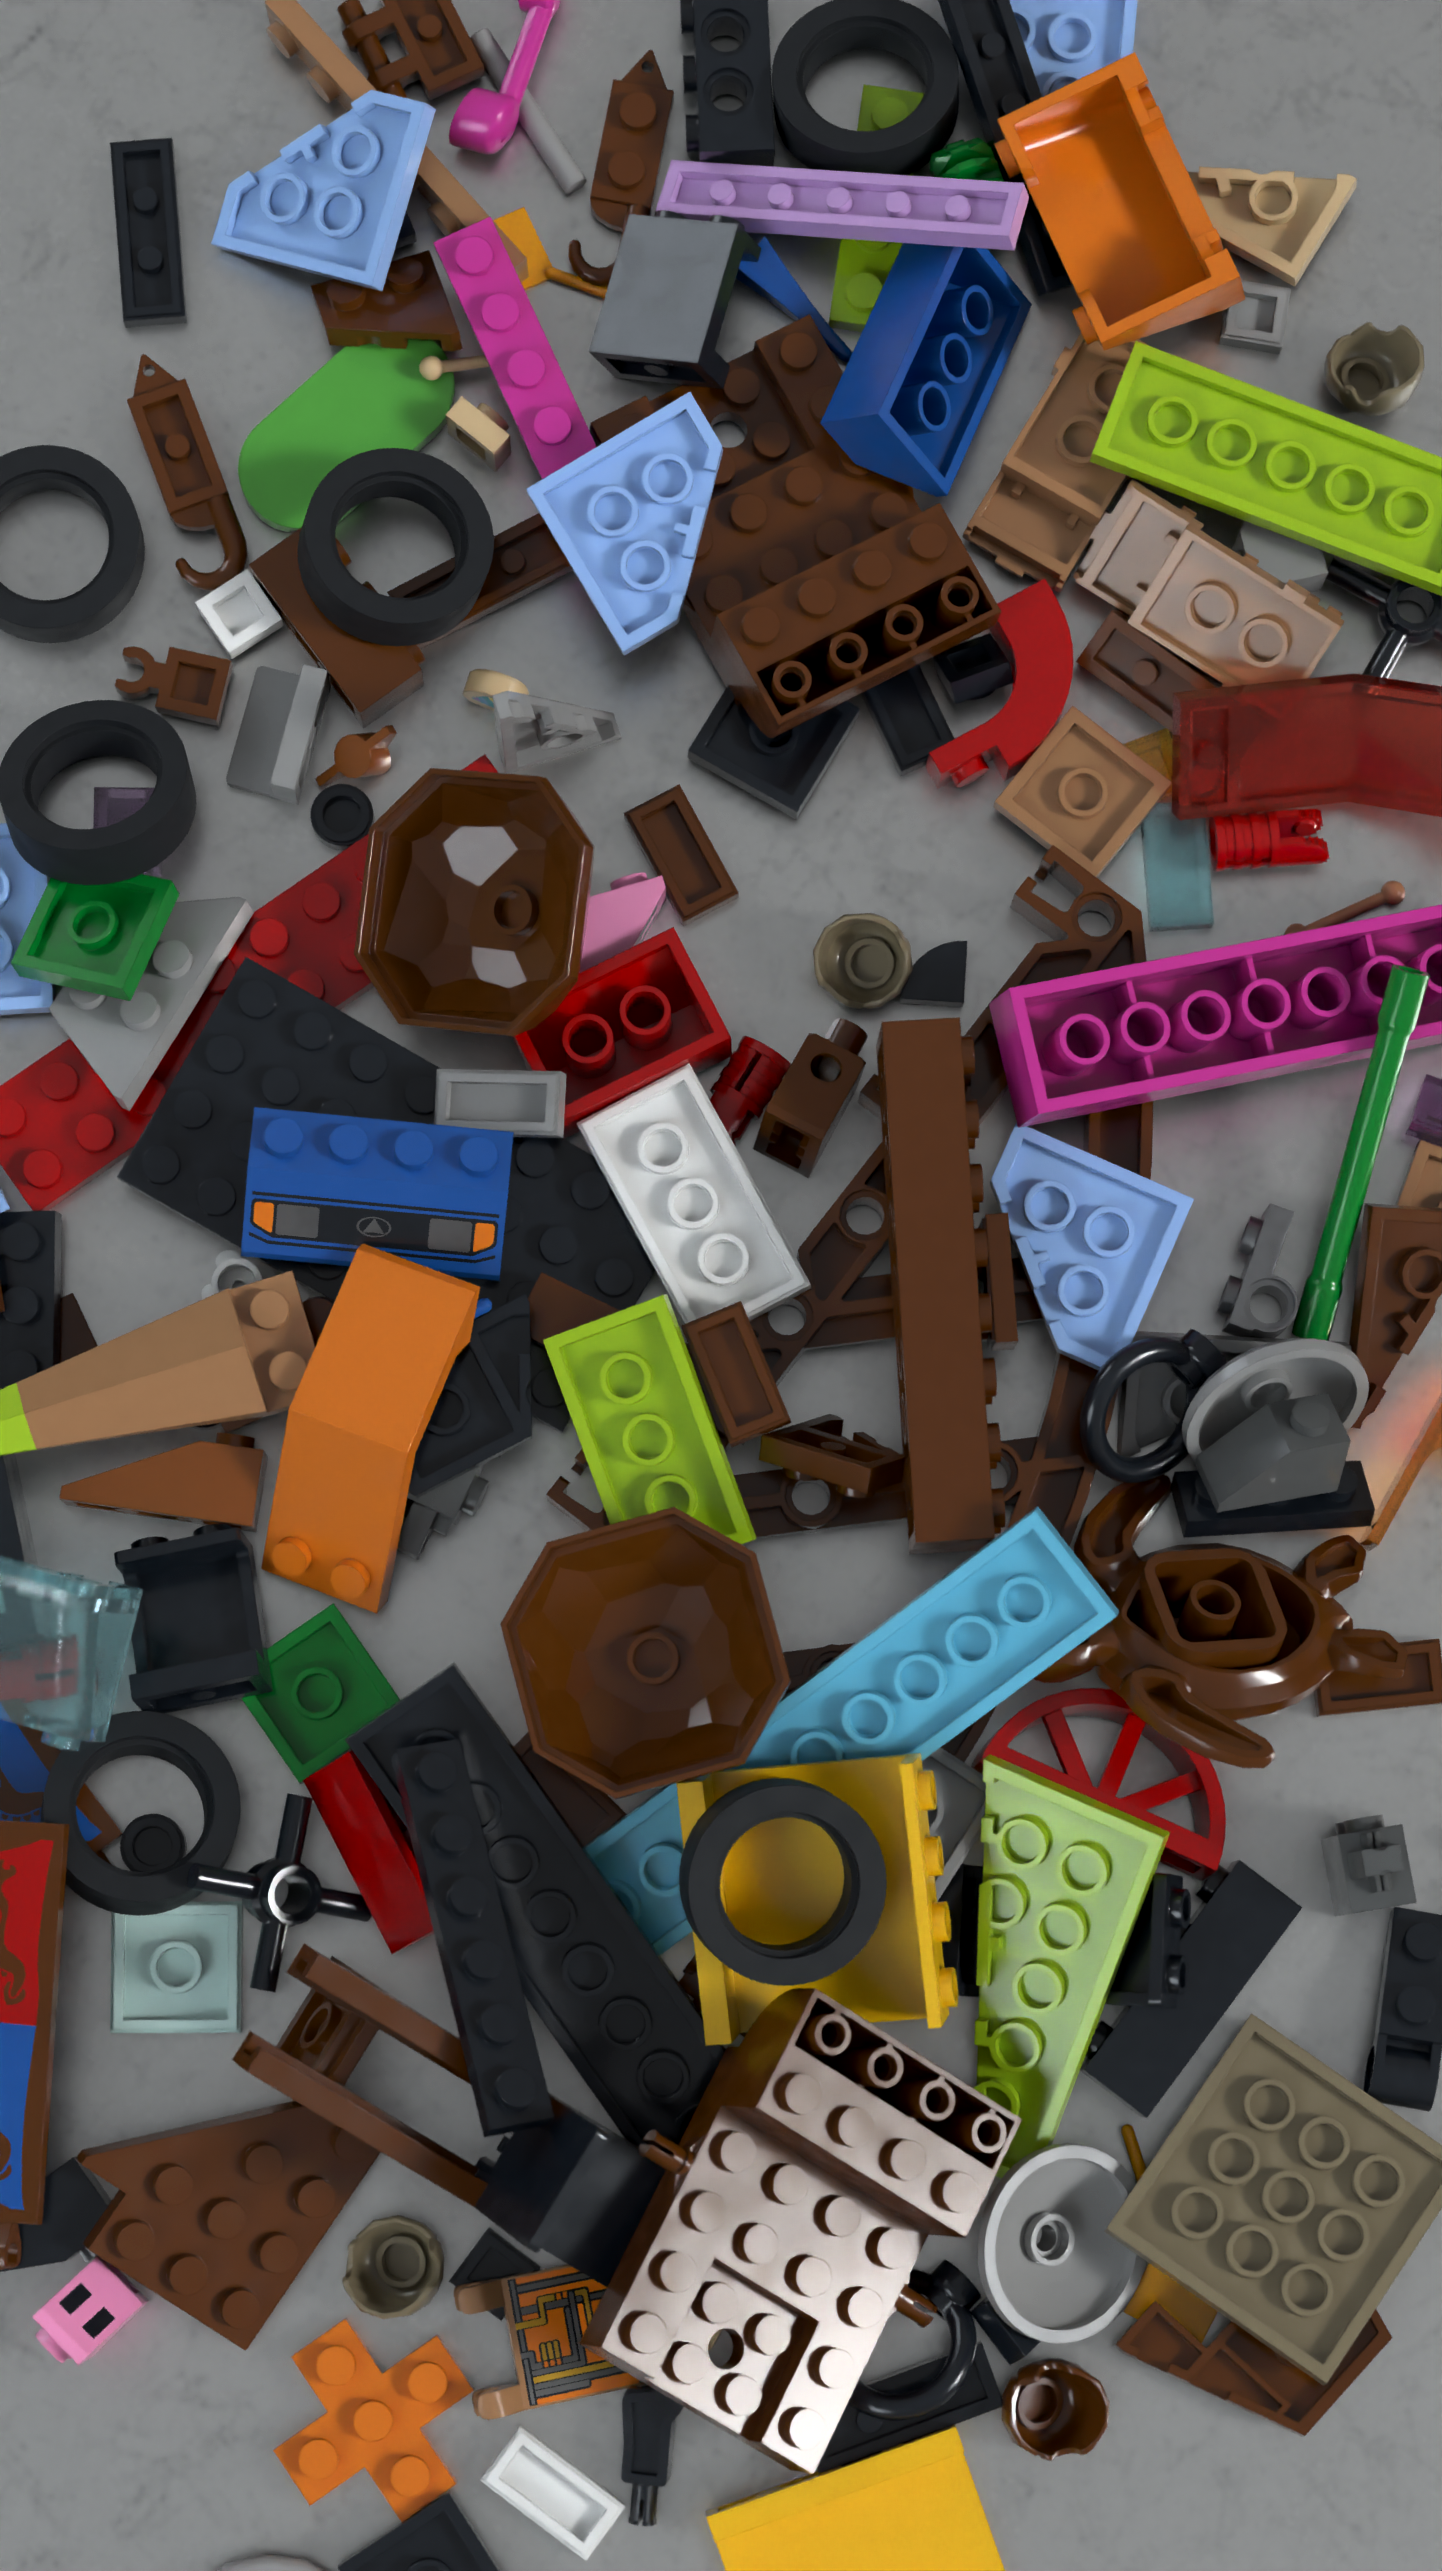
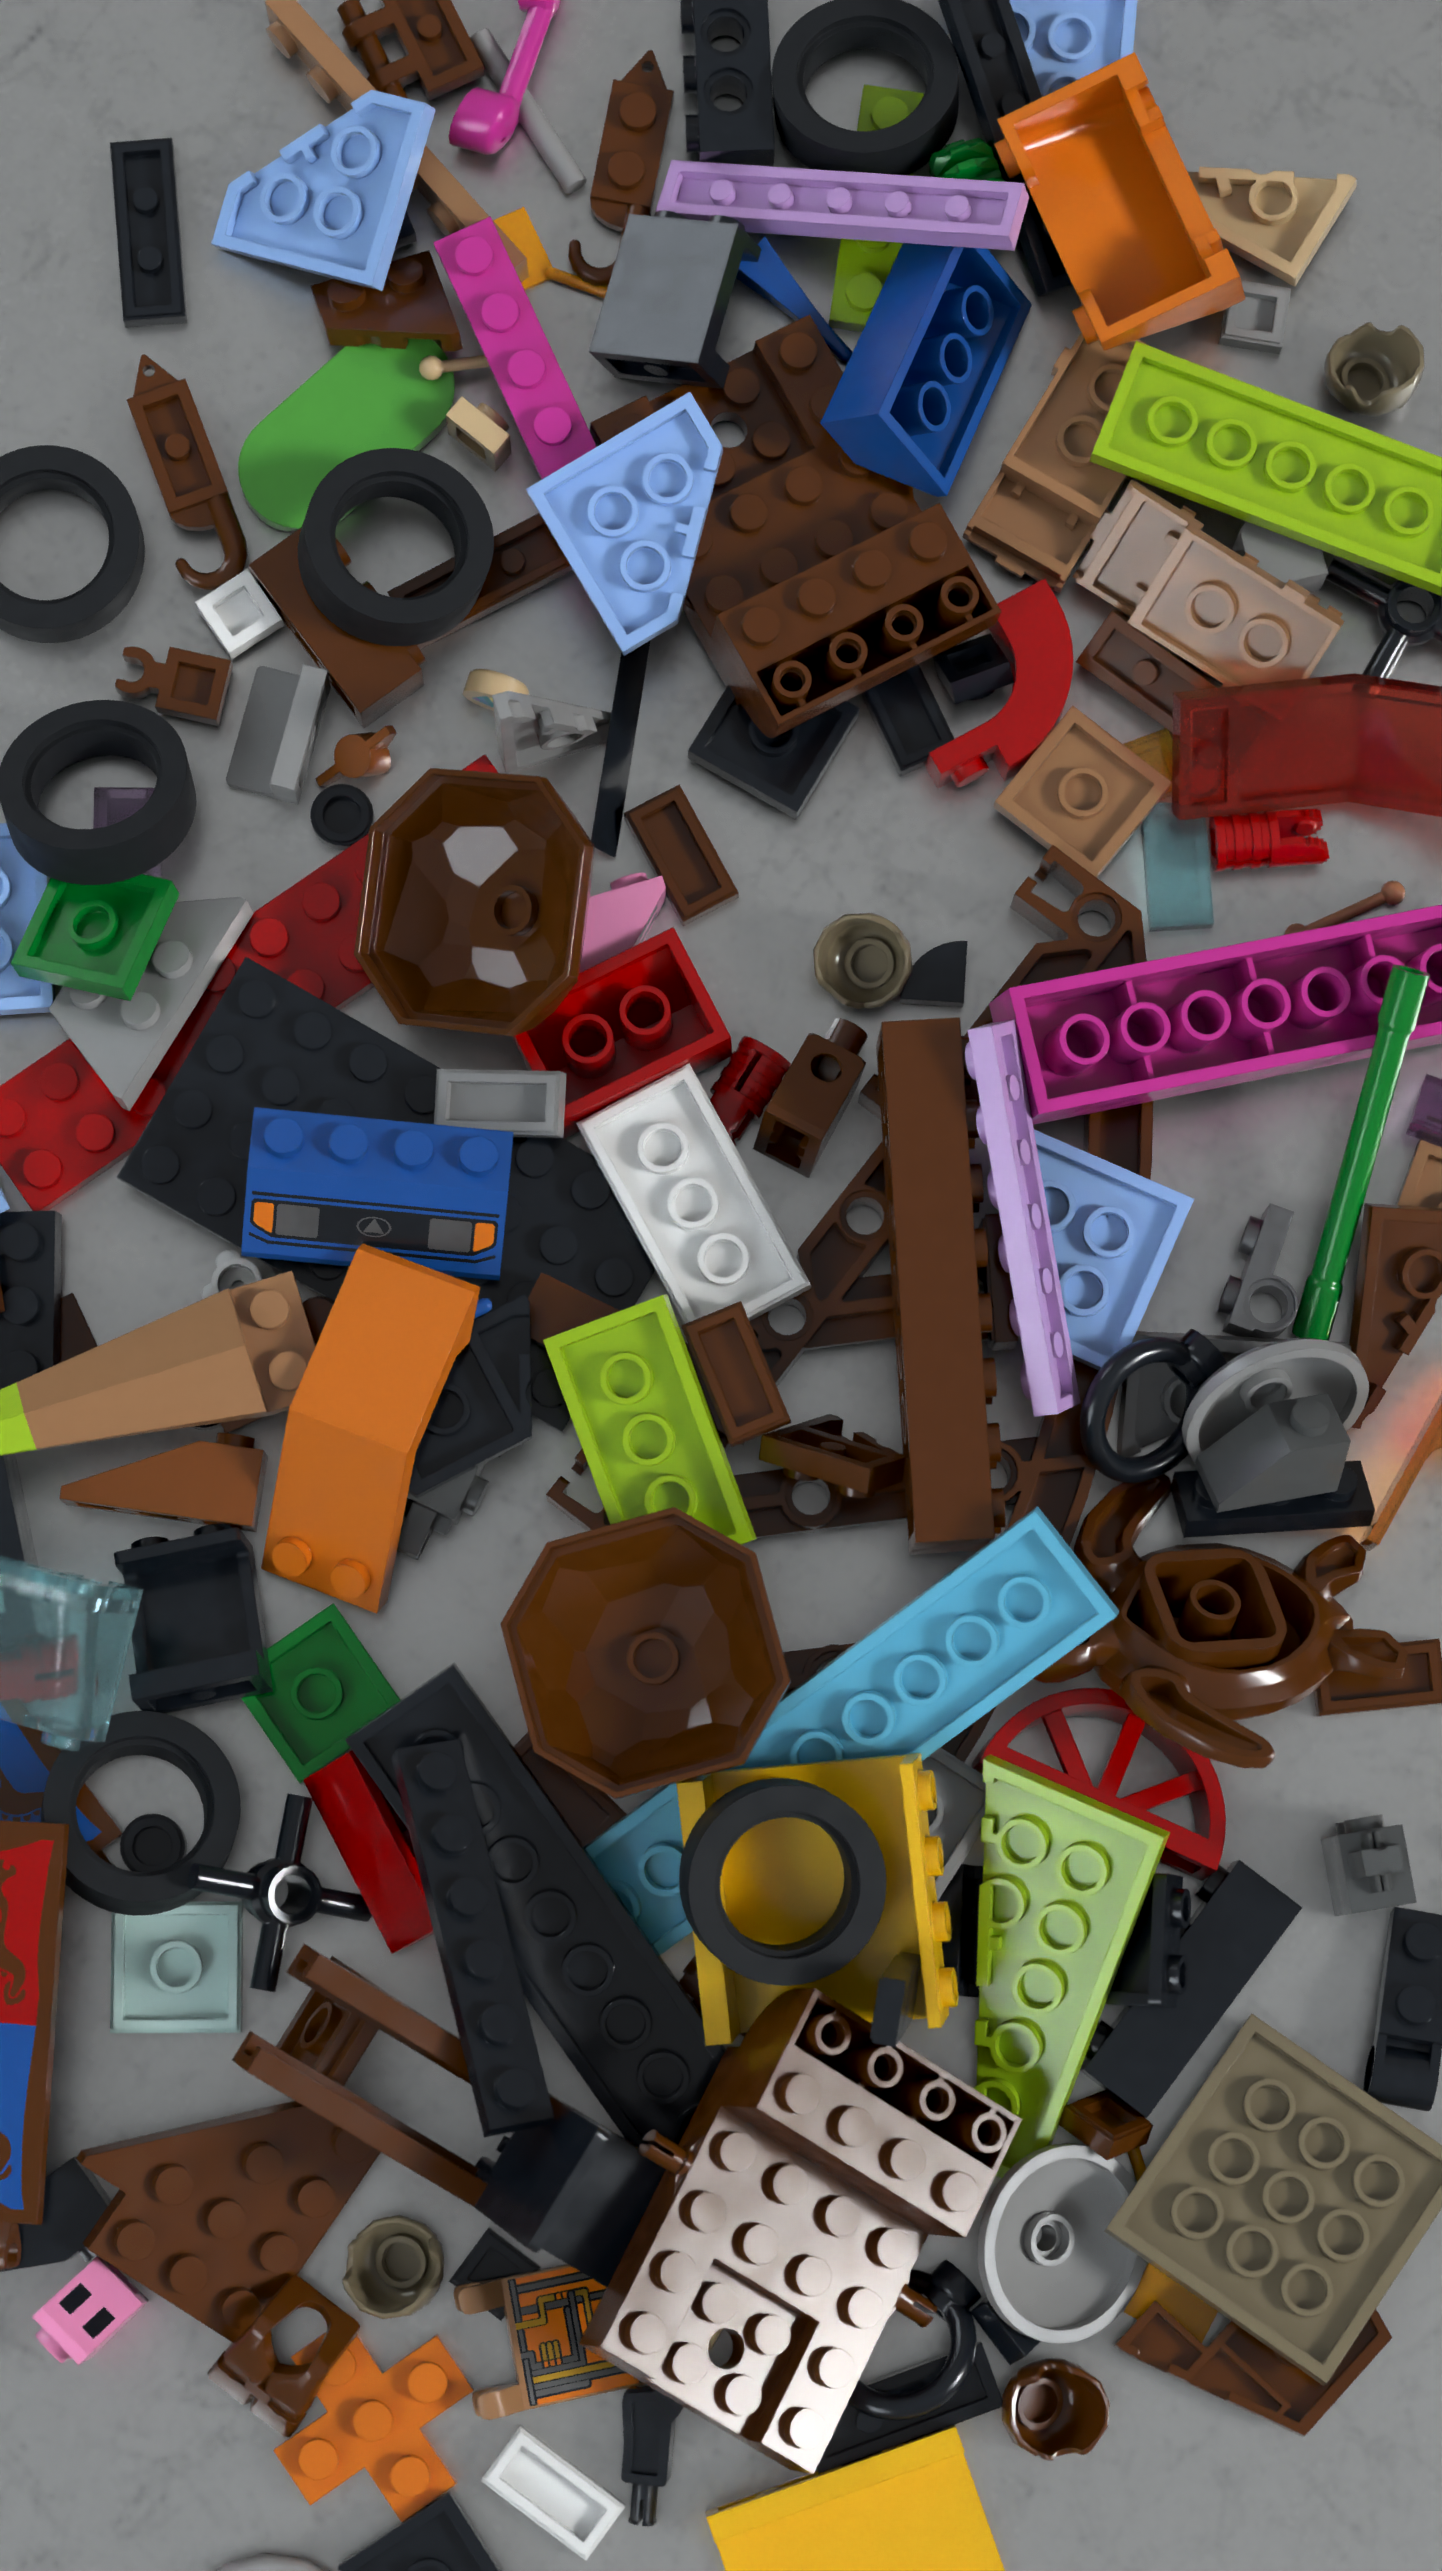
none -> reddish brown piece [208,2275,360,2437]
none -> black sticker [591,640,651,857]
none -> black tile [870,1951,921,2047]
none -> lavender plate [965,1019,1081,1417]
none -> reddish brown tile [1058,2090,1153,2160]

